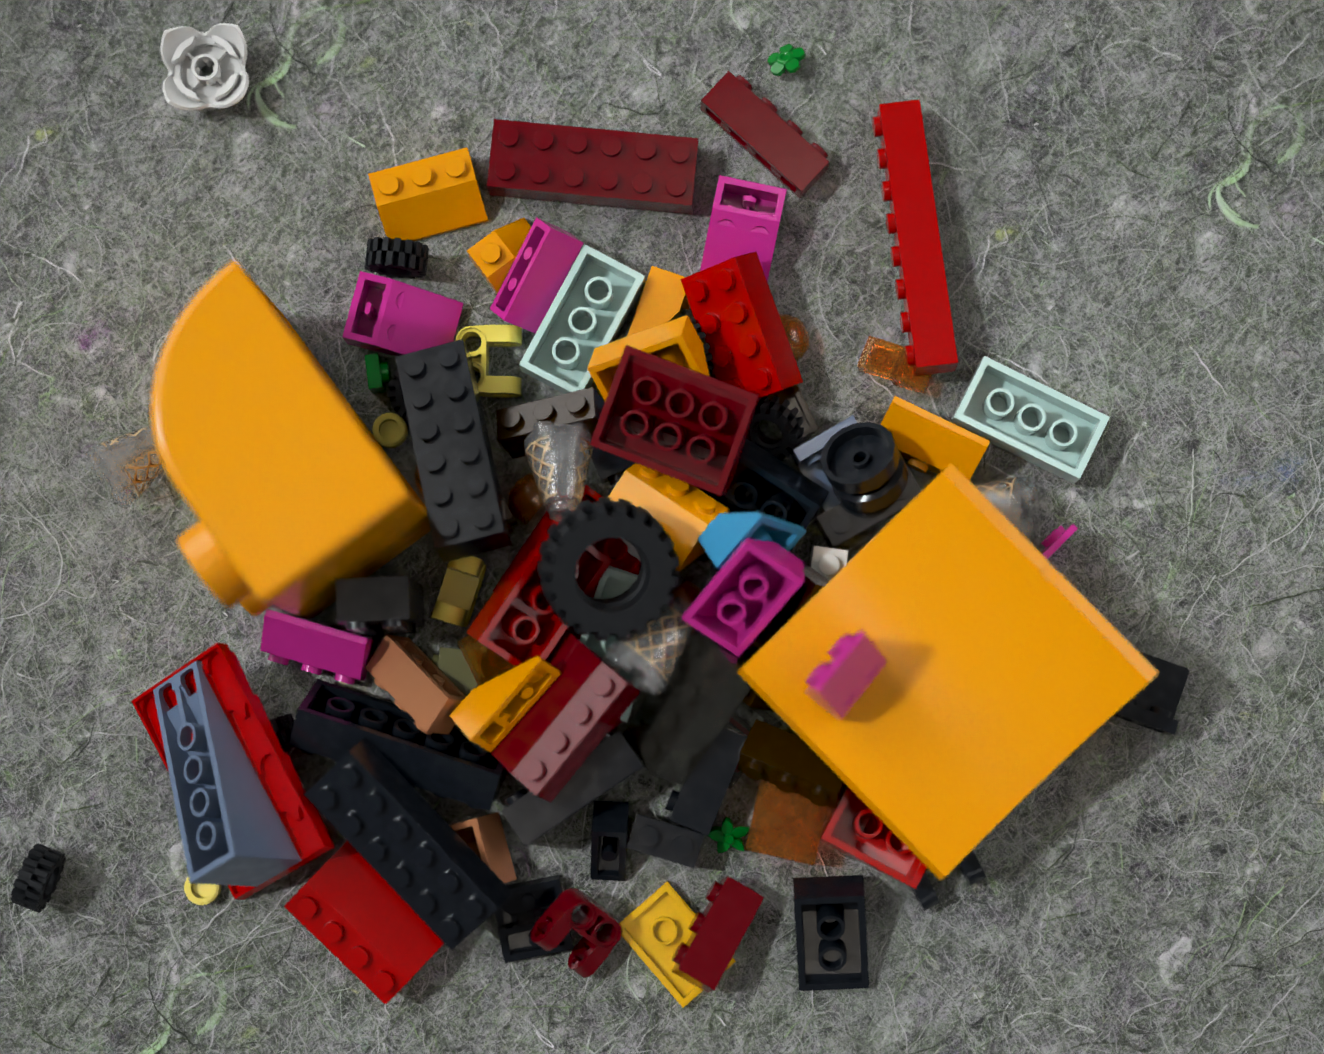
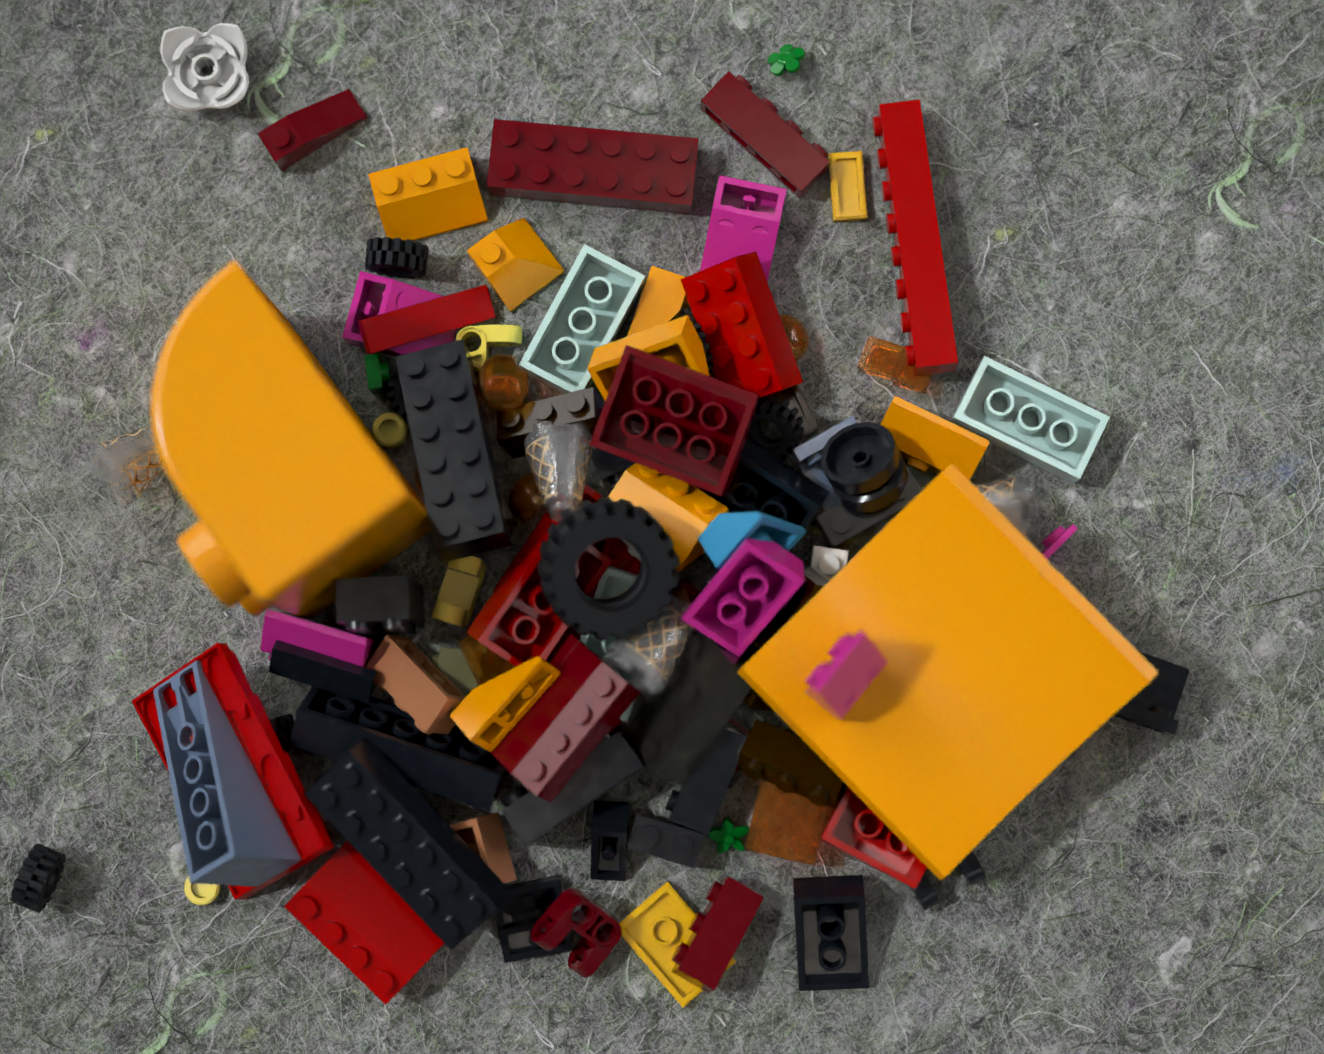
dark pink brick [490,217,584,334] -> none
none -> dark red slope [257,89,367,171]
none -> black tile [269,640,377,703]
none -> red tile [358,284,495,354]
none -> clear orange hair [476,354,529,411]
none -> yellow tile [828,151,867,222]

